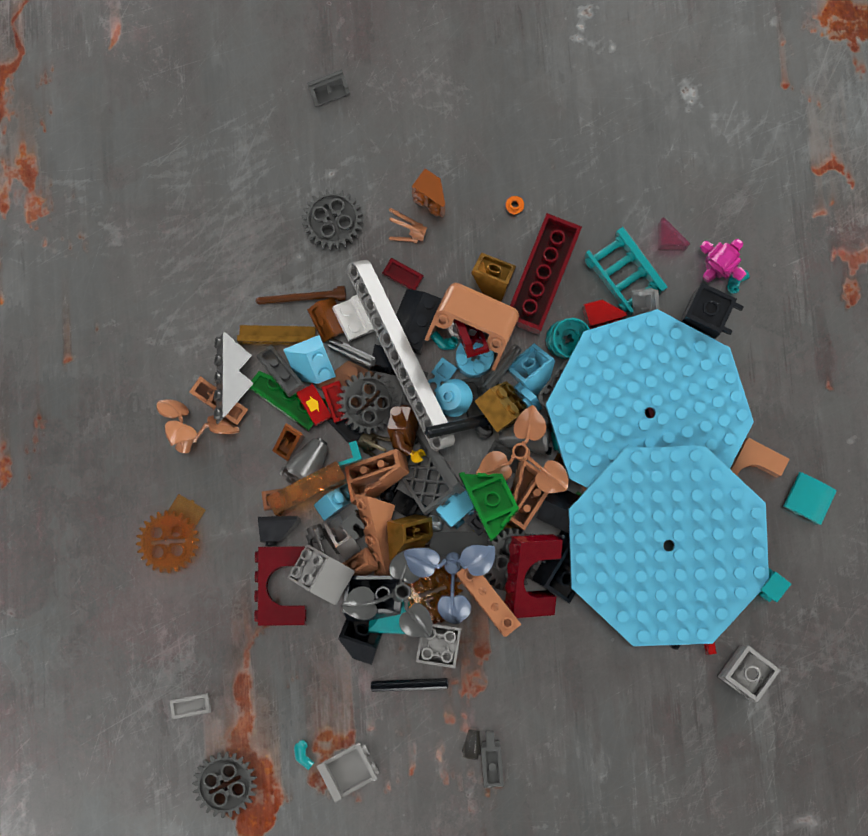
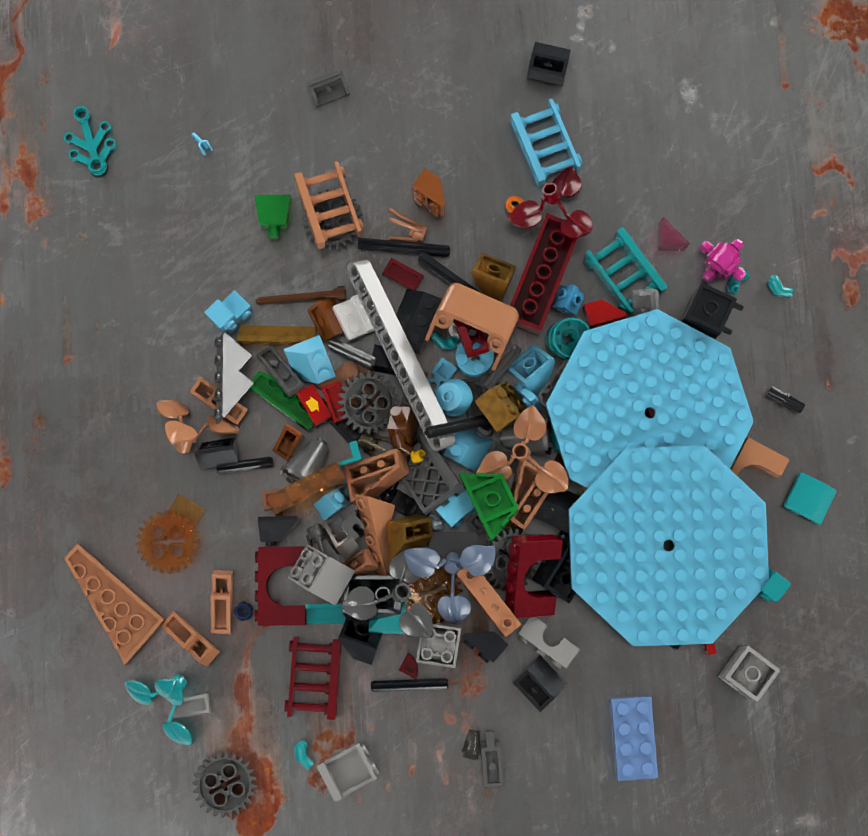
none -> teal plant [63,106,117,176]
none -> nougat wing [64,544,165,665]
none -> teal plant [124,674,193,745]
none -> nougat slope [161,611,220,667]
none -> medium azure hand [191,132,212,155]
none -> black slope [194,437,239,469]
none -> medium azure brick [204,290,253,334]
none -> nougat slope [211,570,233,634]
none -> black axle [216,457,273,474]
none -> dark blue plate [234,602,253,621]
none -> green torso [255,194,292,239]
none -> dark red fence [284,636,341,720]
none -> nougat fence [294,161,364,249]
none -> teal panel [305,604,346,624]
none -> black axle [357,238,451,256]
none -> dark red tile [399,653,418,679]
none -> black axle [418,252,481,293]
none -> medium azure slope [443,429,494,474]
none -> black slope [463,631,509,663]
none -> dark red plant [507,166,593,238]
none -> medium azure fence [510,99,582,187]
none -> black slope [512,655,567,712]
none -> light grey arch [517,617,580,669]
none -> black slope [527,42,571,85]
none -> dark azure brick [552,284,585,316]
none -> medium blue brick [609,696,658,781]
none -> black axle [767,386,805,413]
none -> teal arm [768,275,793,297]

